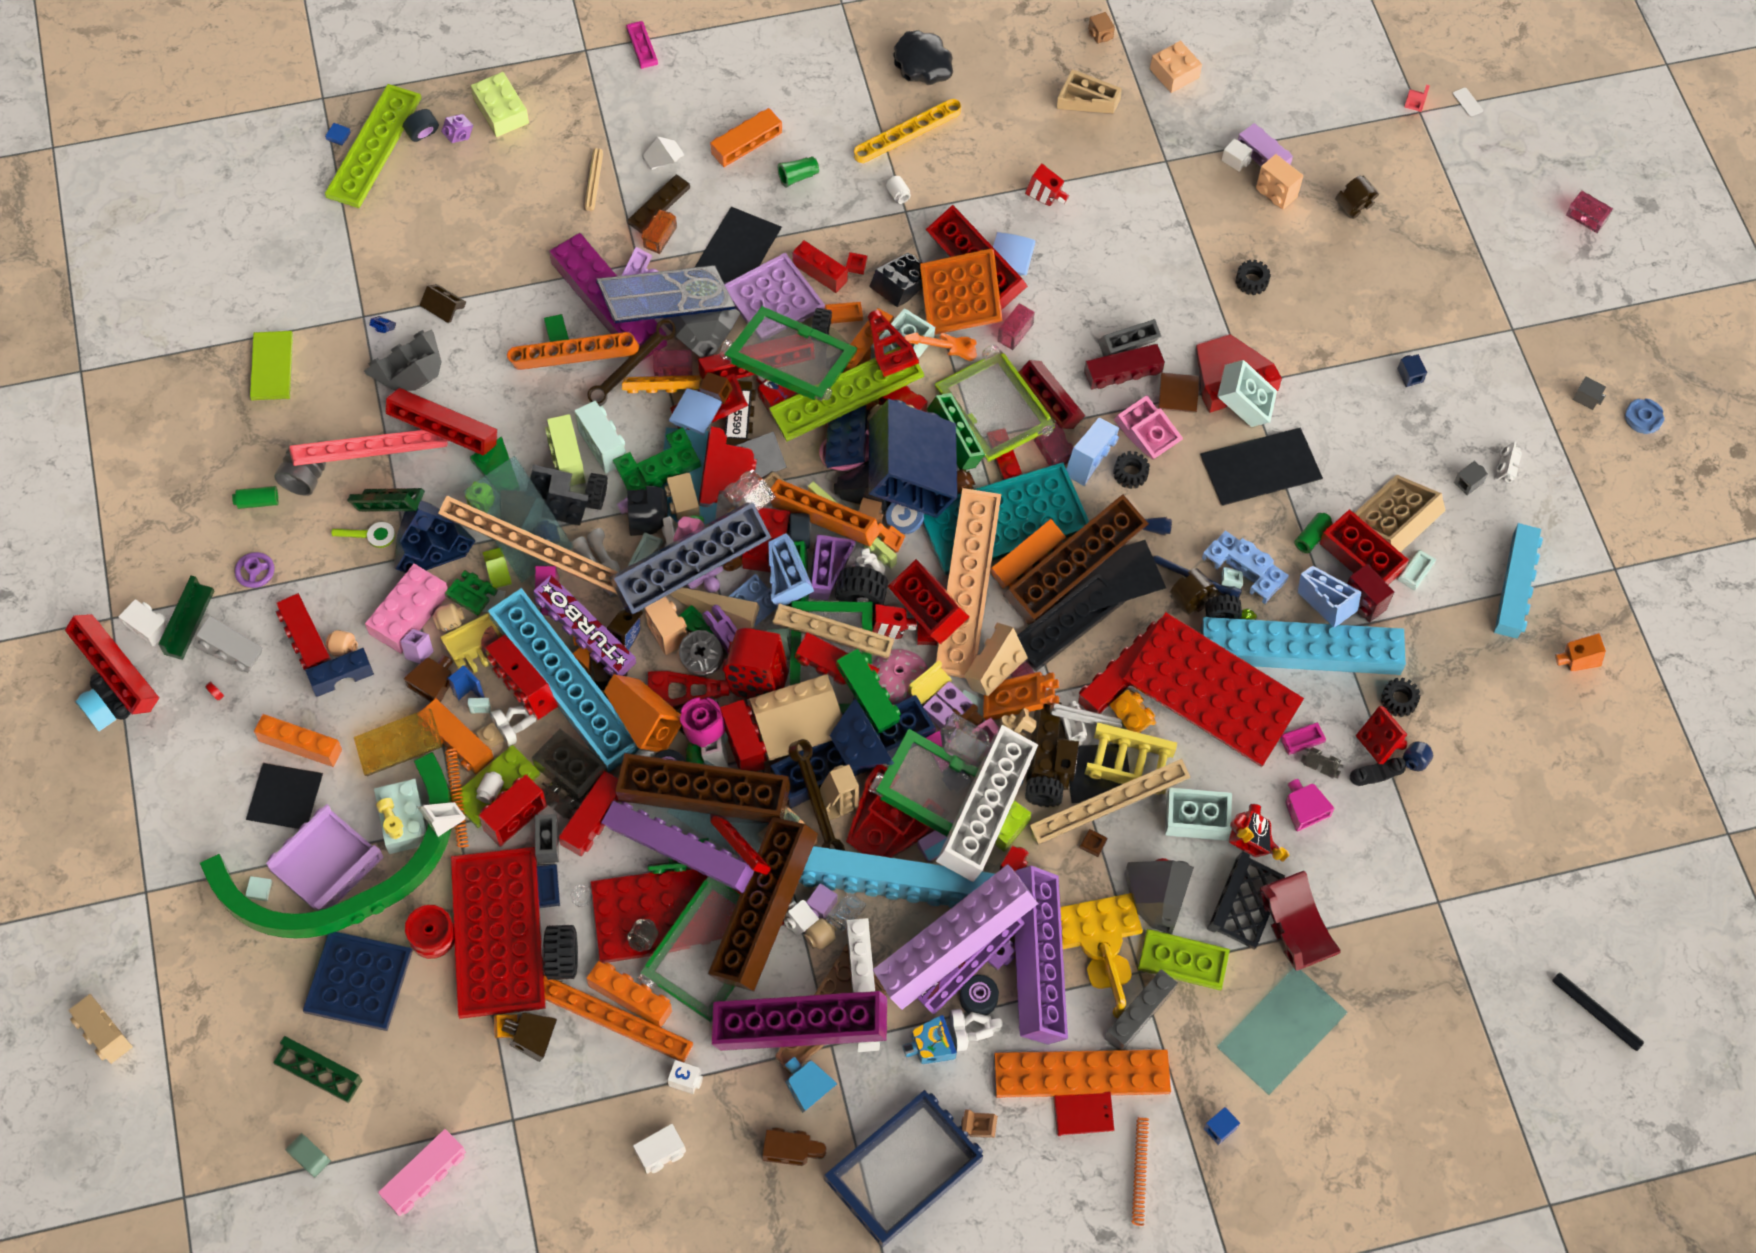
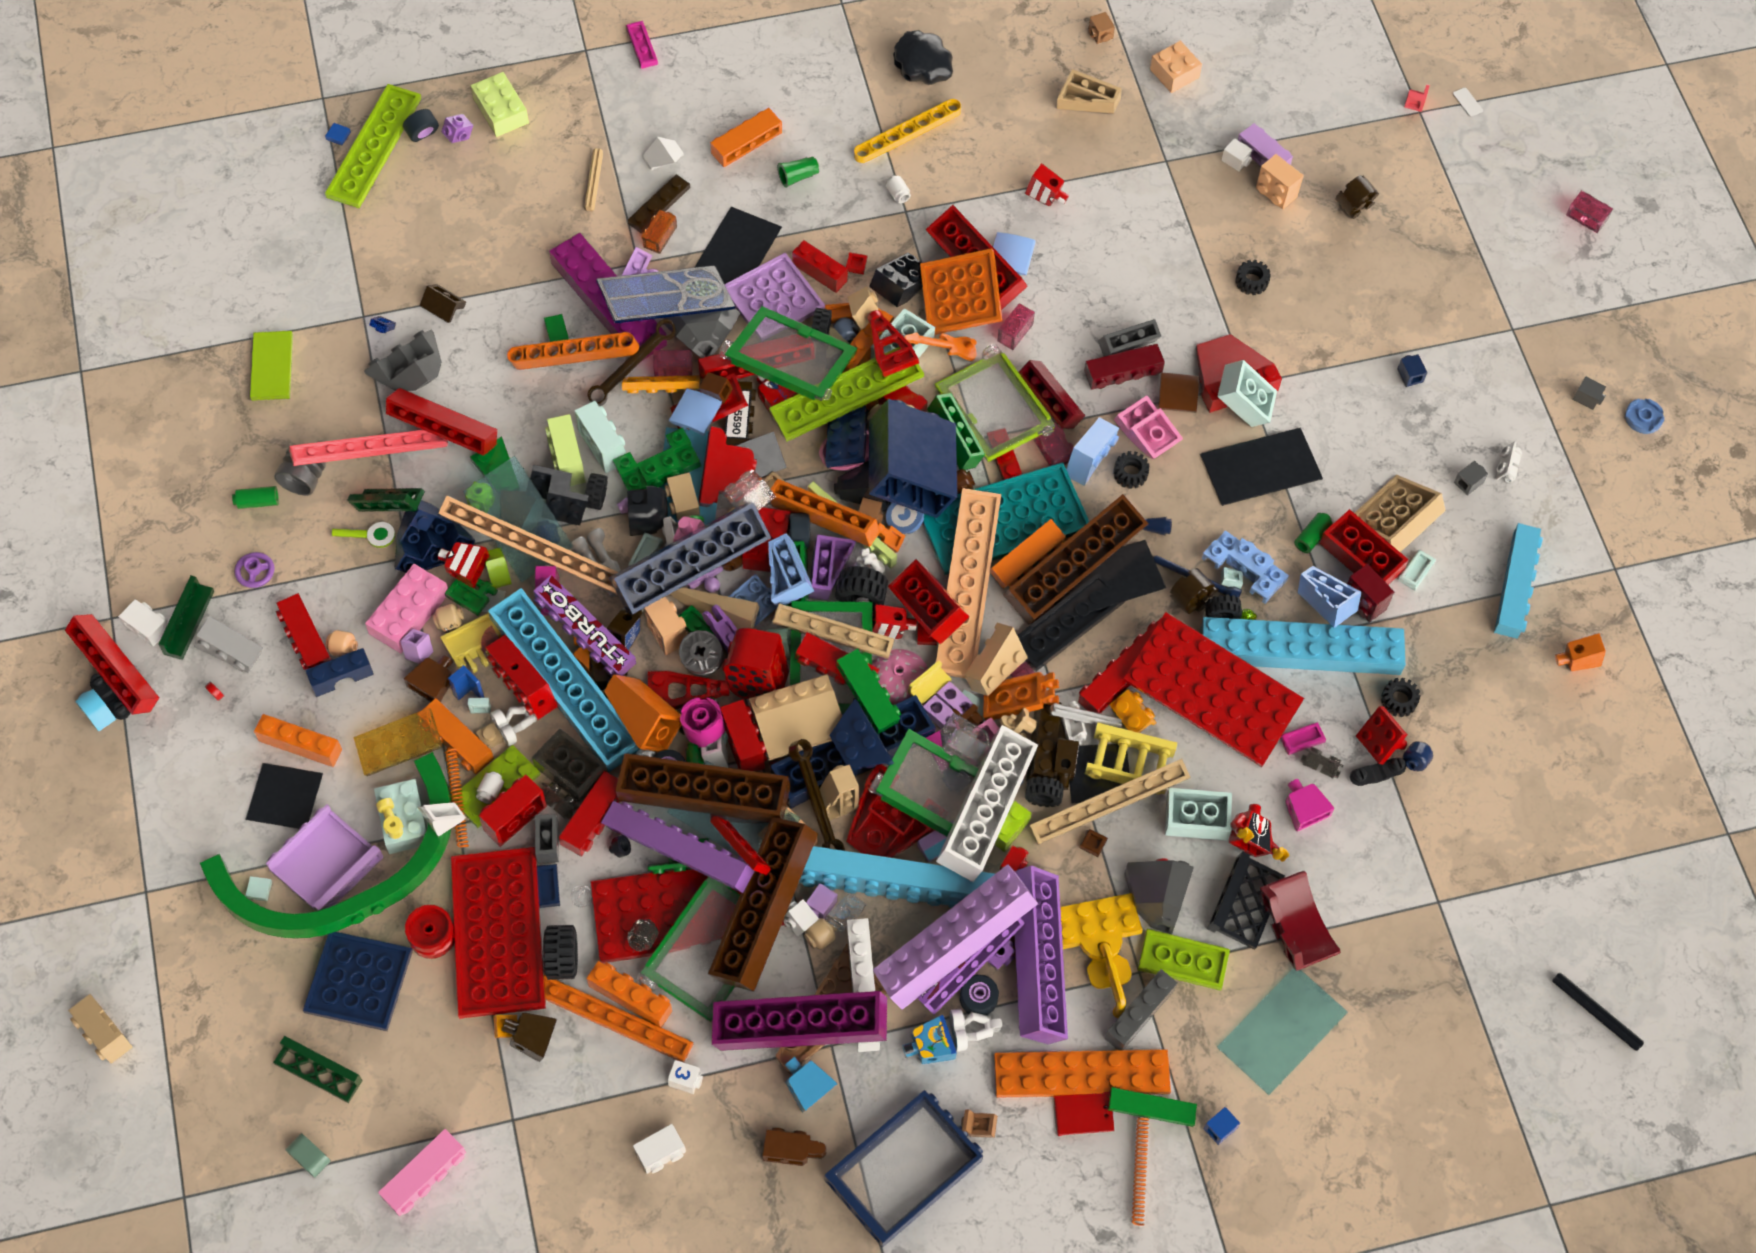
none -> red torso [438,542,490,588]
none -> black tile [609,835,631,858]
none -> sand blue head [833,317,859,344]
none -> tan slope [848,286,879,330]
none -> green tile [1108,1087,1197,1127]

